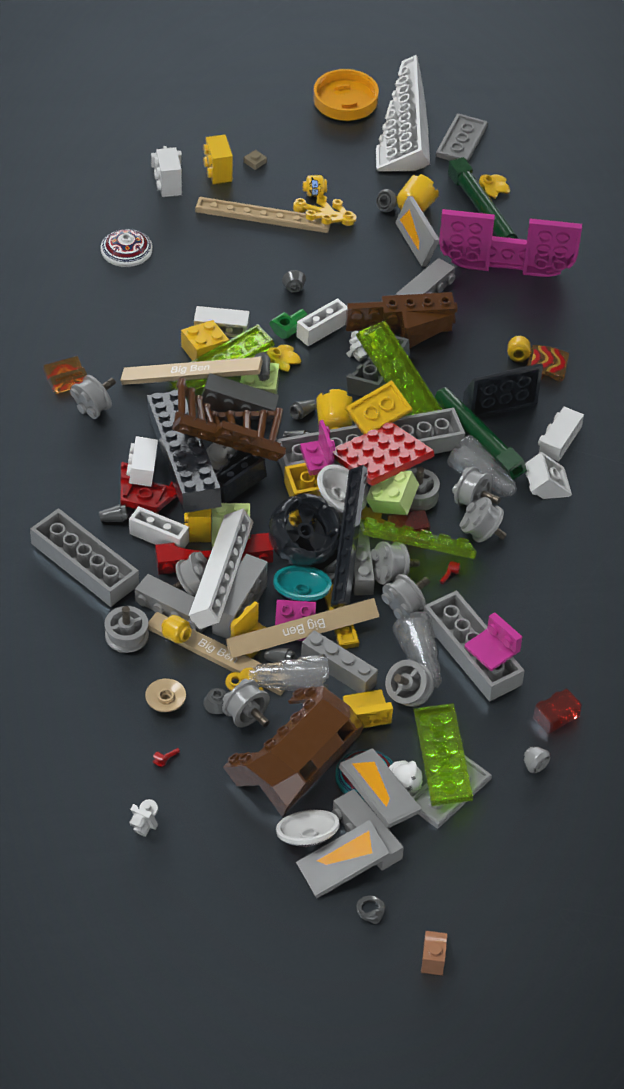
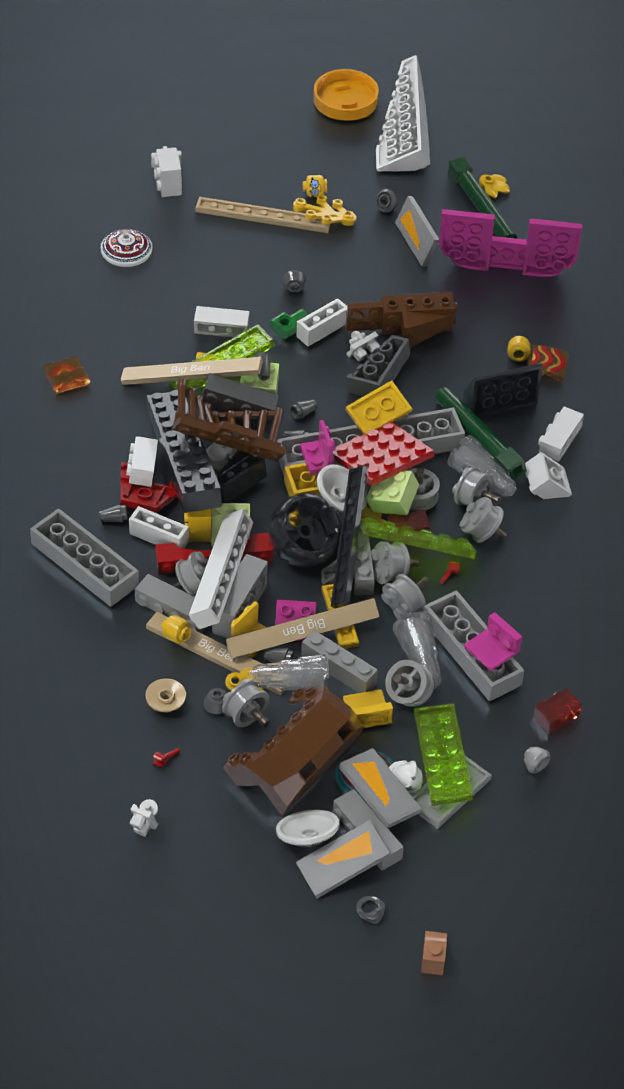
light grey wheel [70,375,116,419] -> none
light grey wheel [104,606,149,653] -> none
yellow brick [181,320,229,362] -> none
yellow brick [203,135,233,184] -> none
dark tan plate [244,150,267,170] -> none
yellow plate [266,345,301,372] -> none
teal dish [273,565,332,602] -> none
yellow cylinder [316,389,353,430] -> none
clear neon green plate [356,321,442,416] -> none
light grey brick [396,258,455,295] -> none
yellow cylinder [397,174,439,213] -> none
light grey tile [436,113,488,162] -> none

